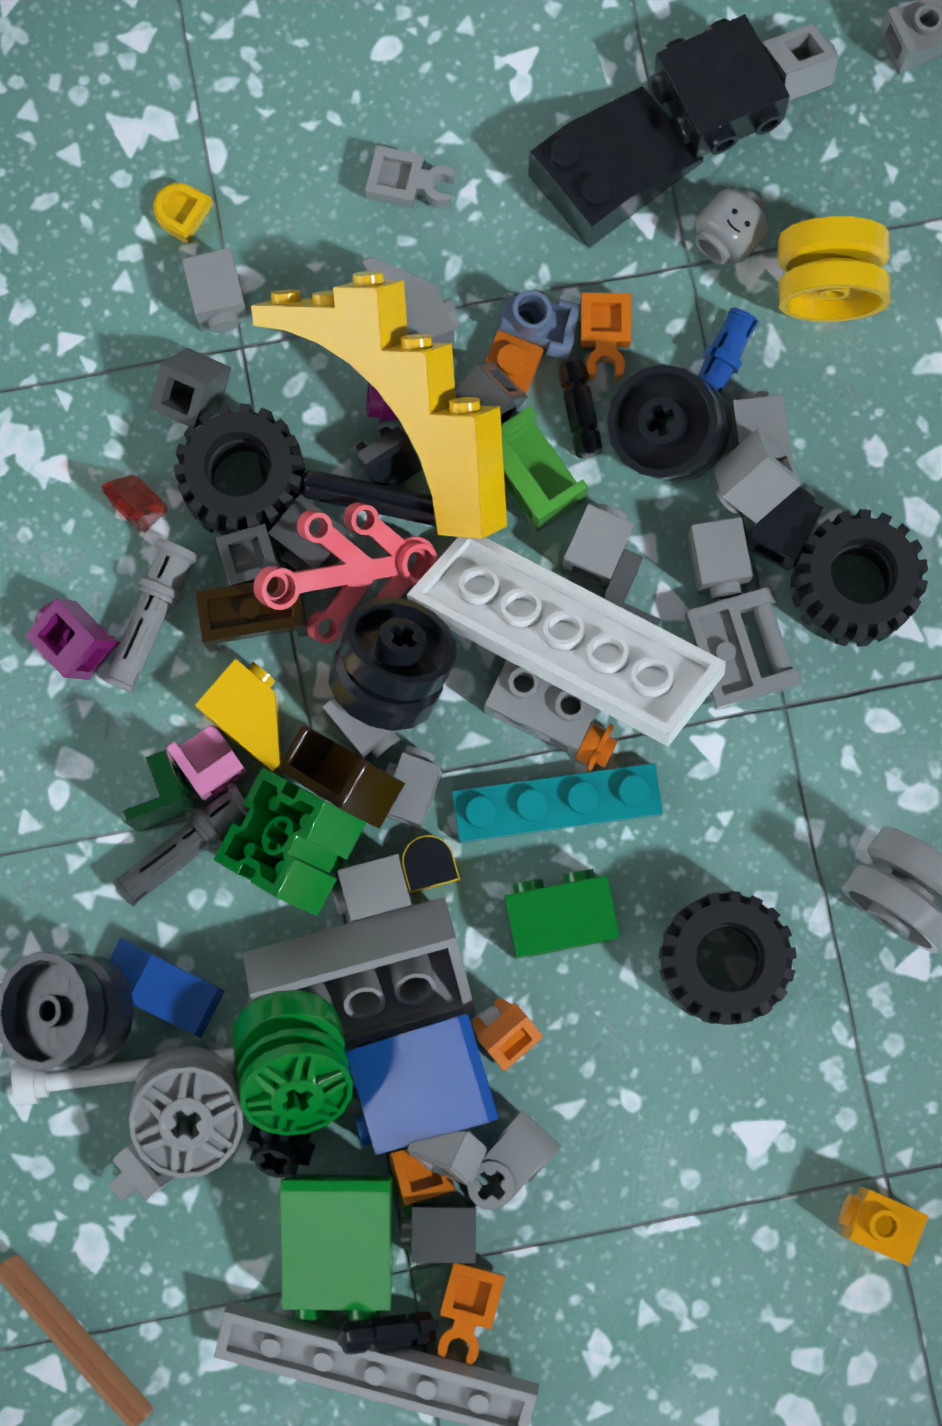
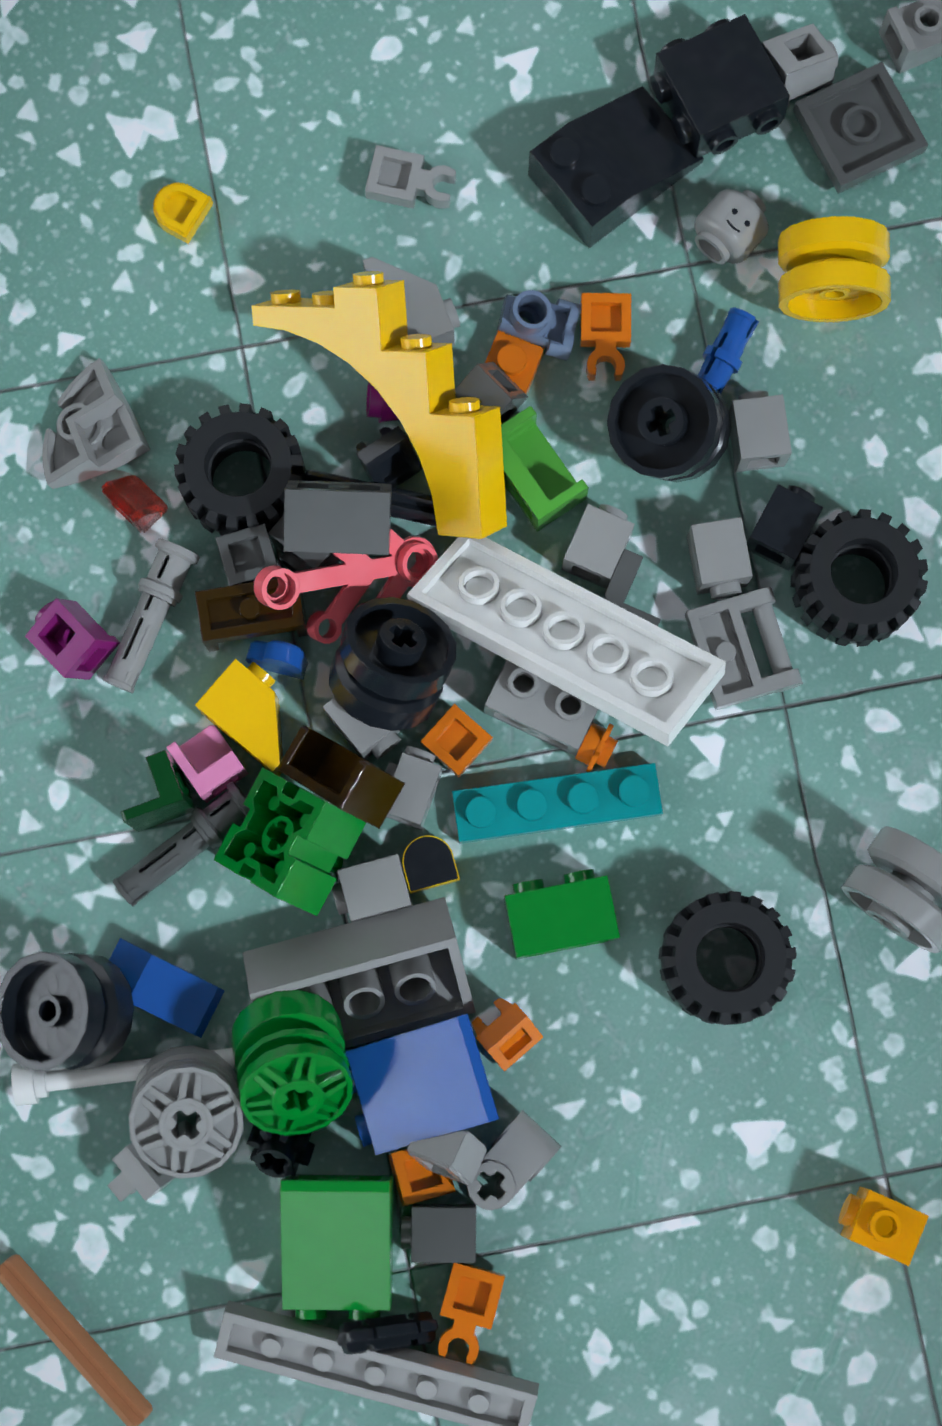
dark grey brick [149,348,232,428] -> none
light grey brick [182,248,249,333] -> none
black axle [558,360,603,458] -> none
light grey brick [713,428,802,523] -> none
none -> light grey brick [42,358,150,489]
none -> blue tile [245,640,308,680]
none -> dark grey panel [284,480,392,555]
none -> orange plate [420,703,493,778]
none -> dark grey plate [793,62,928,194]

